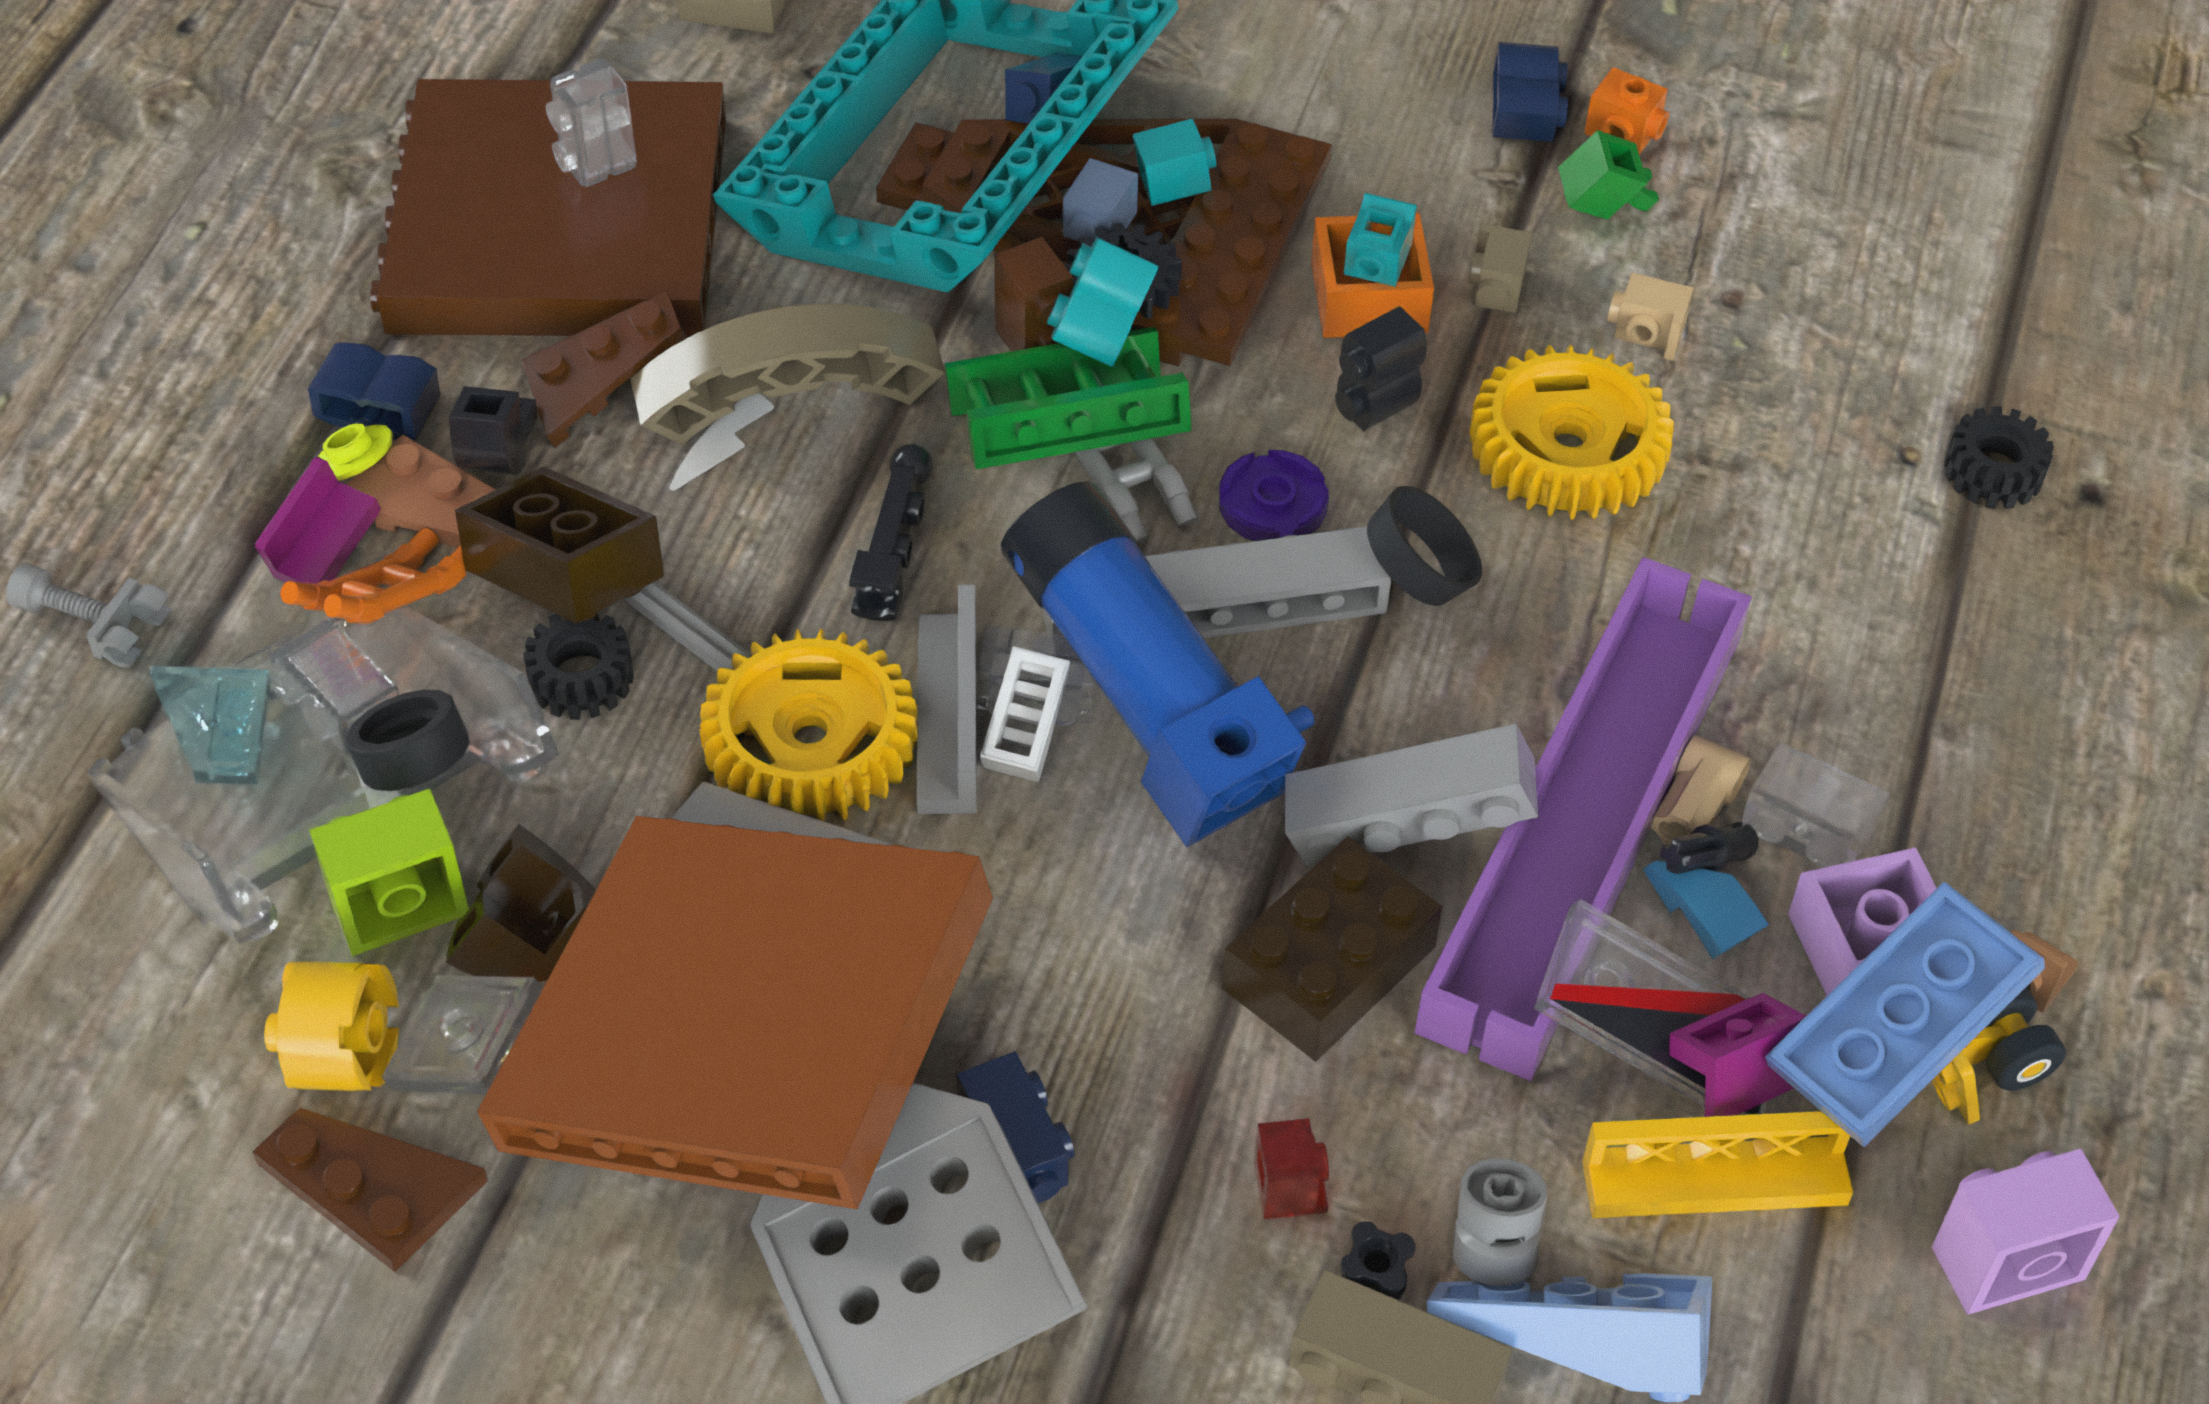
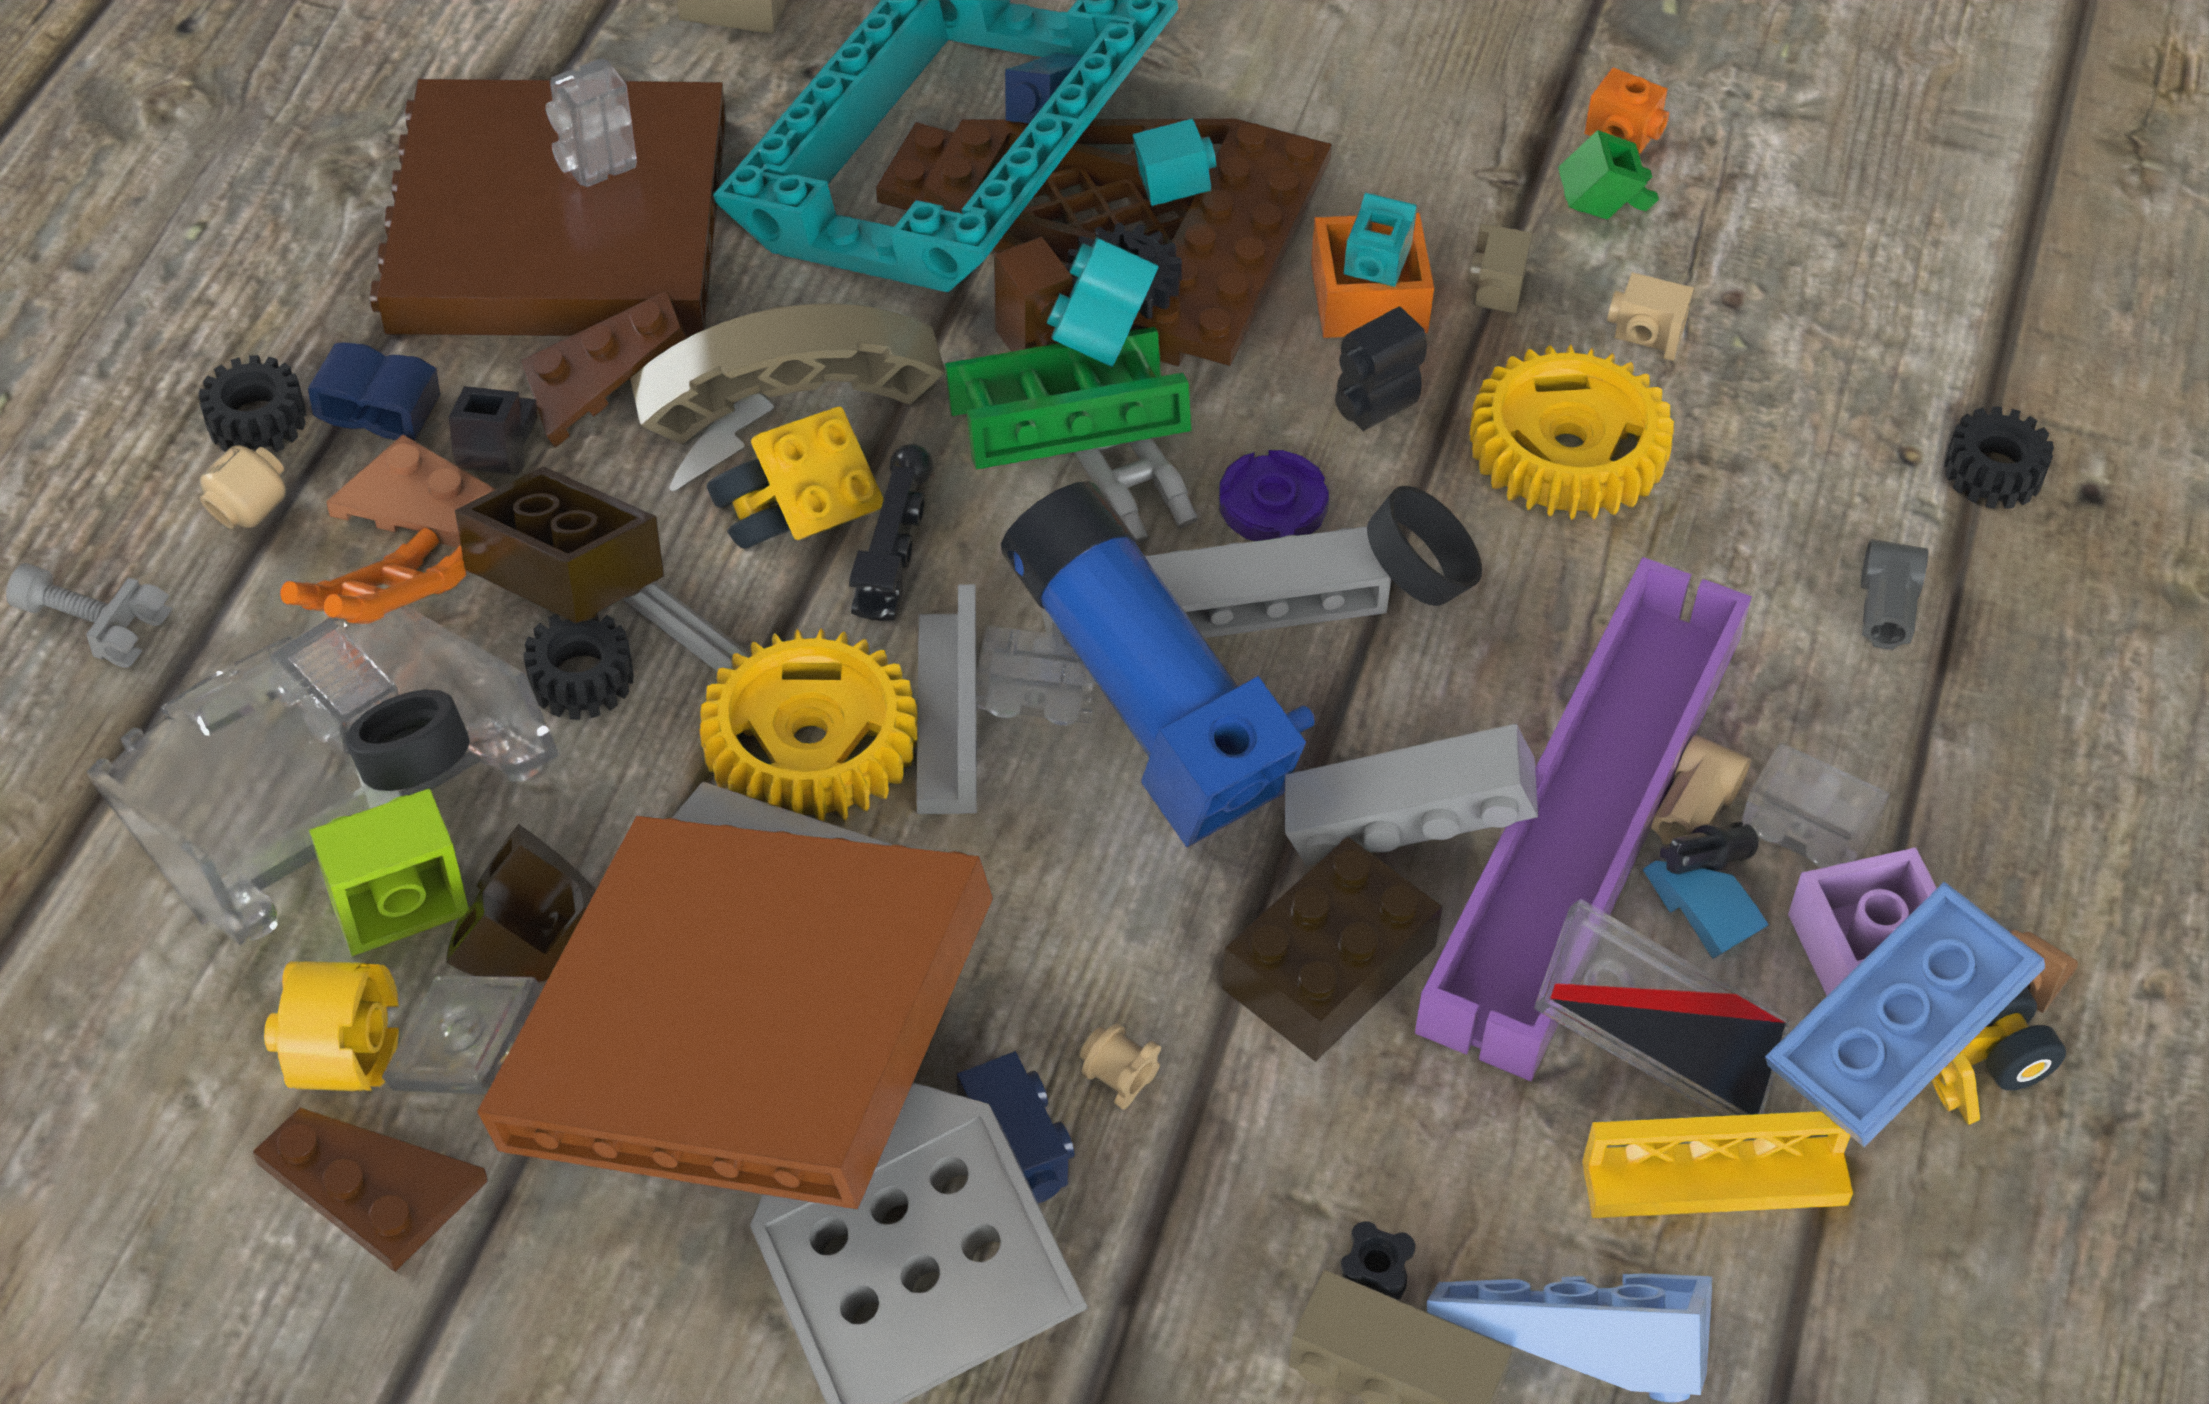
clear light blue wing [150,666,271,785] -> none
magenta panel [255,457,381,583] -> none
neon yellow piece [318,423,393,481] -> none
white slope [980,646,1071,782] -> none
sand blue brick [1063,158,1138,241] -> none
clear red brick [1254,1118,1329,1219] -> none
light grey wheel [1452,1158,1547,1286] -> none
dark blue brick [1492,42,1568,142] -> none
magenta panel [1669,993,1806,1117] -> none
lavender brick [1932,1148,2120,1315] -> none
none -> black tyre [199,355,307,452]
none -> tan head [200,445,286,529]
none -> yellow plate [707,406,884,548]
none -> tan brick [1080,1023,1161,1110]
none -> dark grey piece [1861,539,1928,650]

